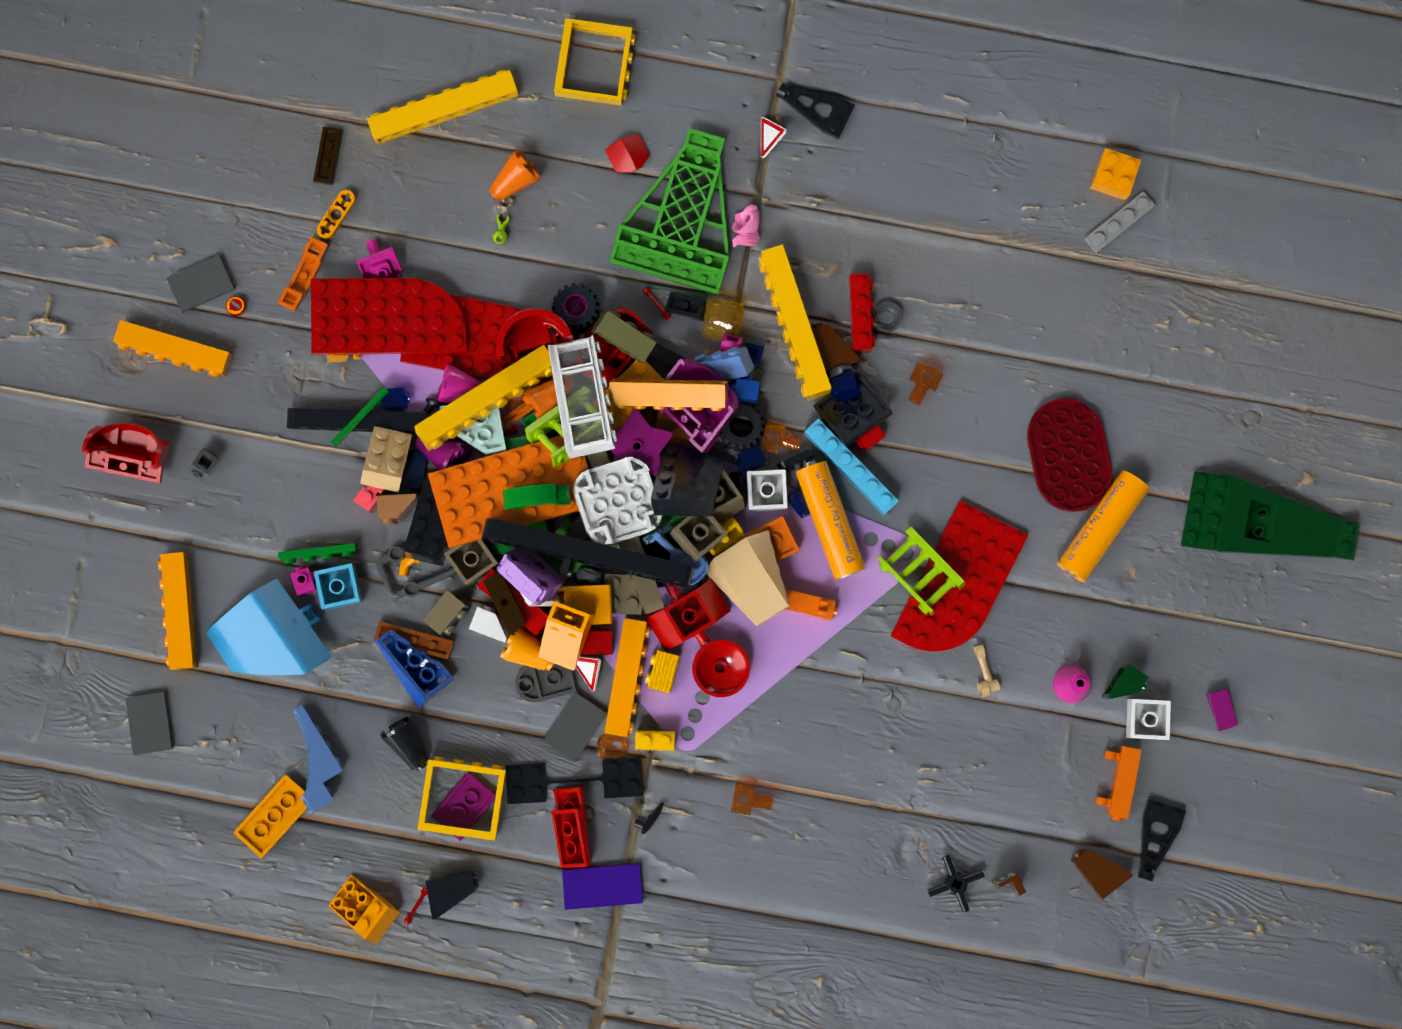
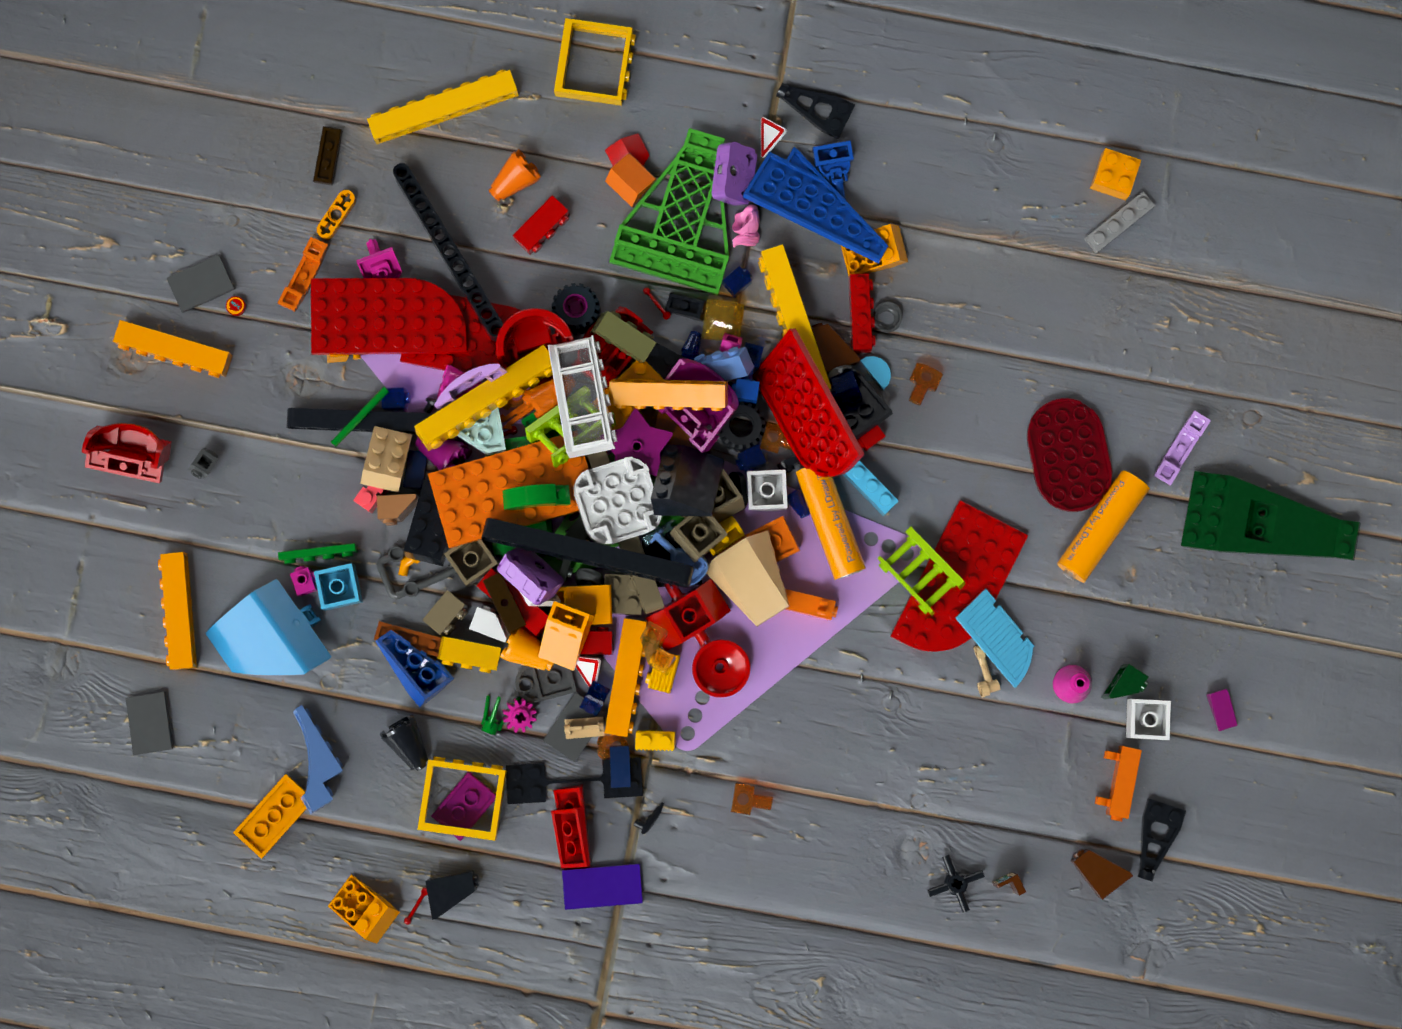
lime arm [493,215,510,245] -> none
none -> black beam [393,163,503,342]
none -> lavender slope [434,364,507,410]
none -> yellow brick [437,636,501,673]
none -> green plant [481,695,520,735]
none -> dark pink gear [502,698,537,733]
none -> red brick [512,195,570,255]
none -> tan hinge [564,717,605,739]
none -> clear blue brick [580,680,610,716]
none -> orange slope [605,153,657,207]
none -> dark blue slope [609,745,631,788]
none -> clear yellow brick [640,621,676,676]
none -> clear blue cone [681,331,702,360]
none -> medium lavender axle [712,142,757,206]
none -> clear blue brick [722,266,752,298]
none -> blue wing [743,147,888,264]
none -> red plate [753,328,865,477]
none -> blue brick [812,141,854,200]
none -> light orange slope [841,224,908,276]
none -> medium azure tile [860,356,891,390]
none -> medium azure piece [955,589,1034,688]
none -> lavender slope [1154,410,1211,486]

